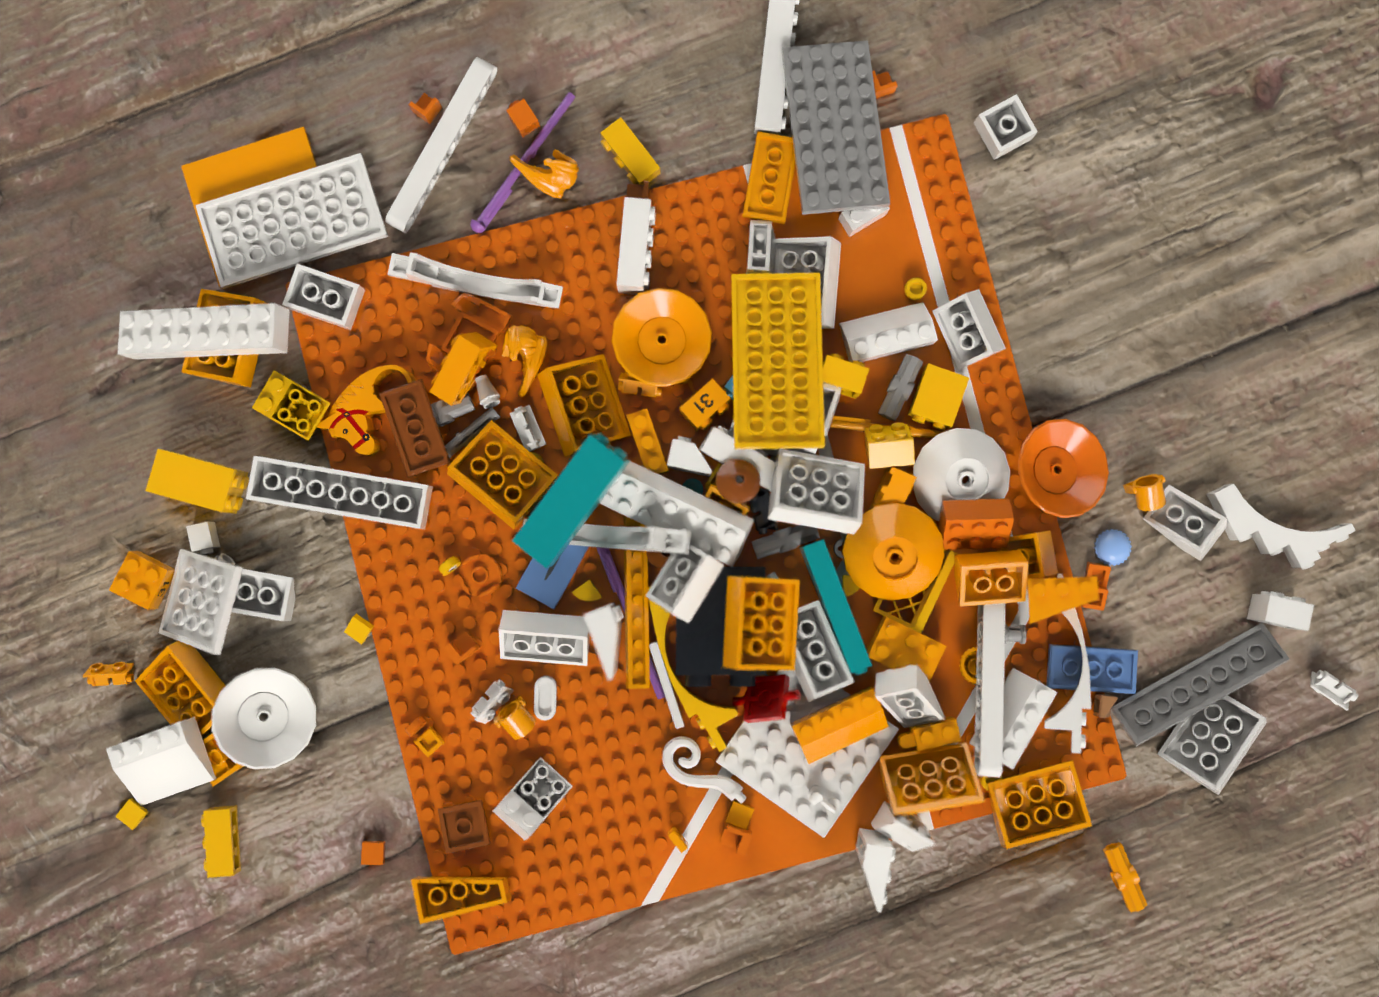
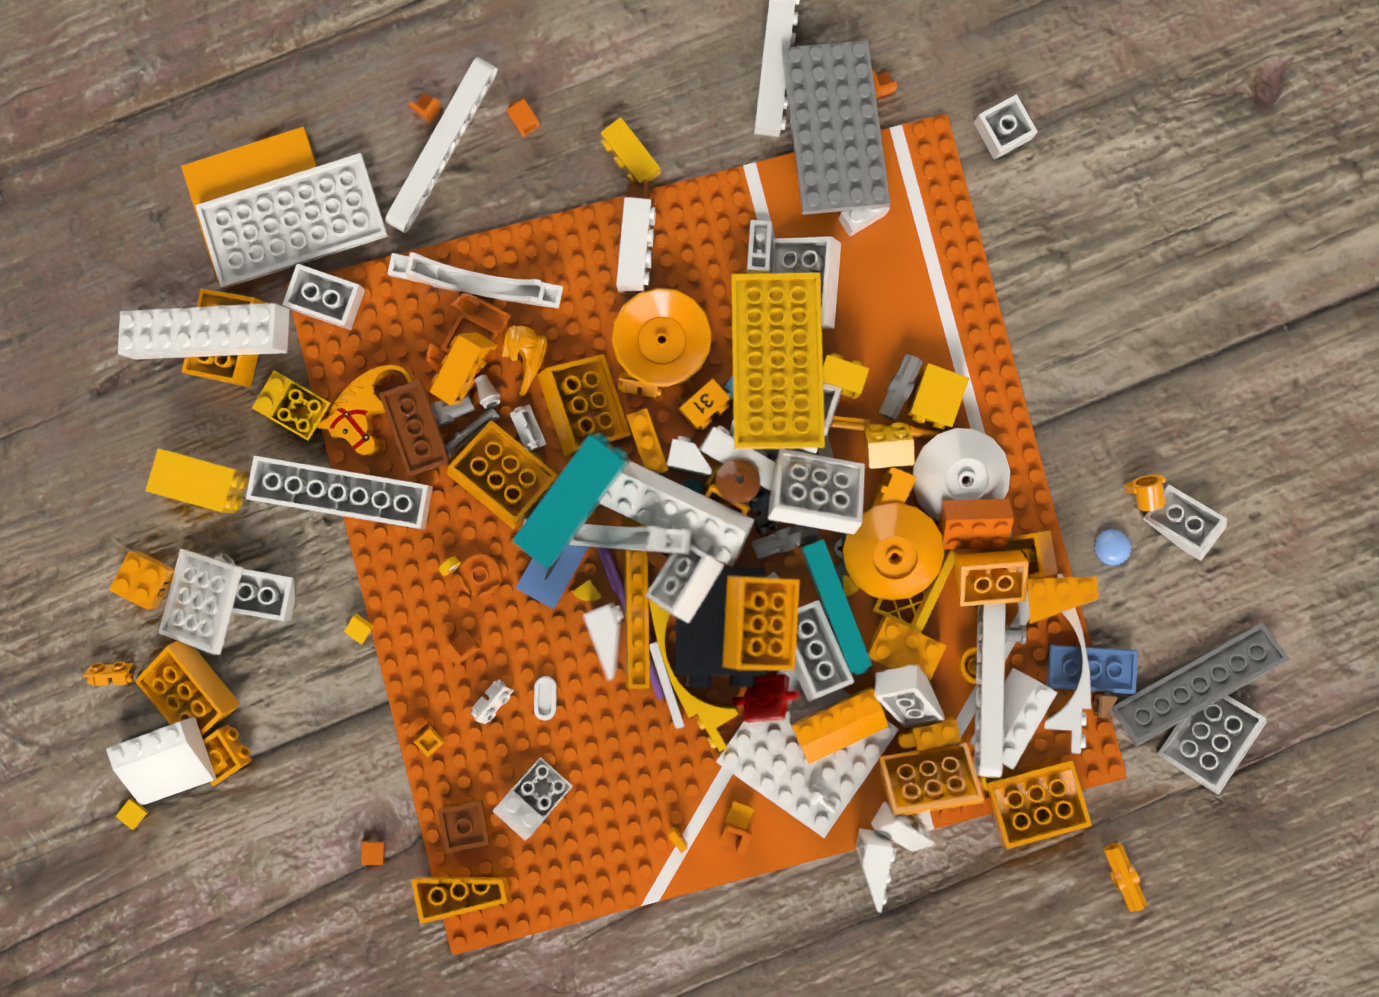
white brick [186,521,220,555] -> none
yellow brick [201,805,241,878] -> none
white dish [212,668,316,769] -> none
medium lavender bar [470,92,575,233] -> none
light orange piece [493,696,536,740] -> none
white slope [499,610,590,666] -> none
light orange hair [509,149,579,198] -> none
white plant [662,736,747,803] -> none
light orange tile [742,131,795,224] -> none
white slope [839,302,938,363] -> none
yellow tile [904,277,927,300] -> none
white slope [932,289,1006,370] -> none
orange dish [1018,419,1109,518] -> none
orange slope [1081,562,1111,611] -> none
white arch [1206,484,1356,570] -> none
white brick [1247,591,1314,631] -> none
white hinge [1310,670,1358,710] -> none

